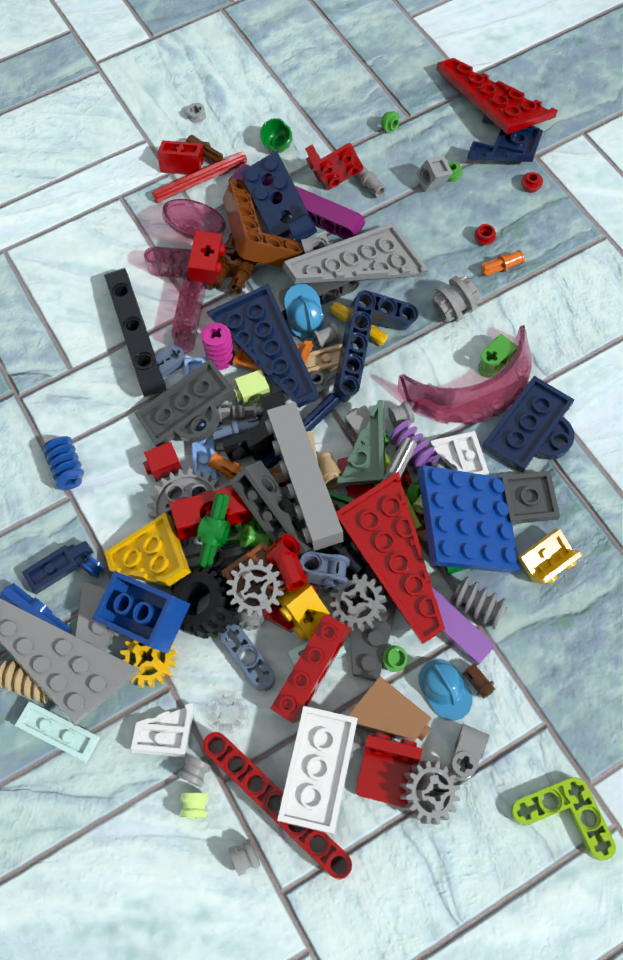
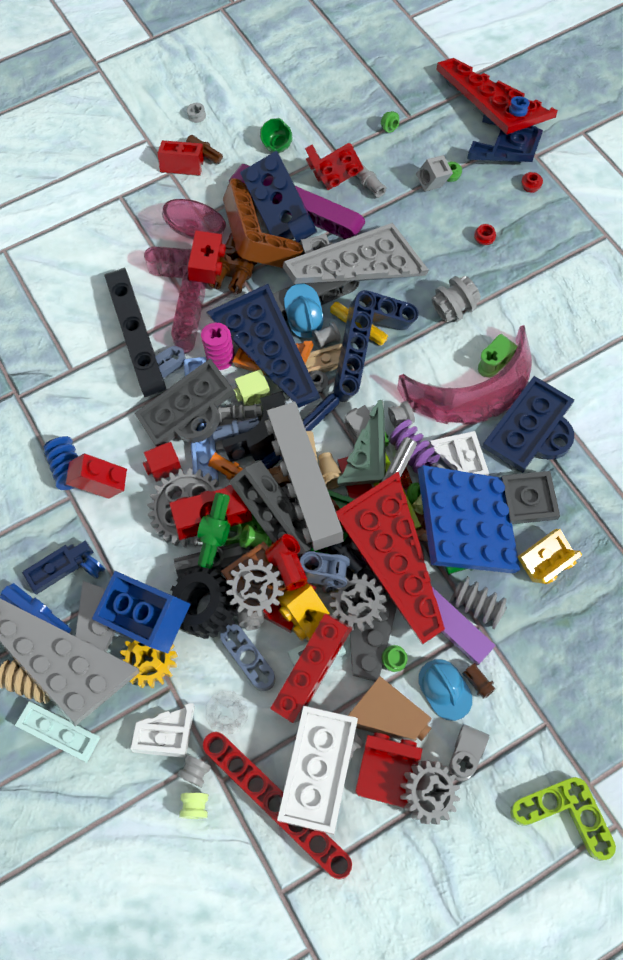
yellow plate [104,512,191,586] -> none
axle [152,151,247,203] -> none
light grey wheel [228,839,260,876] -> none
orange axle [481,250,525,276] -> none
none -> red brick [66,453,127,499]
none -> blue bush [509,96,530,117]

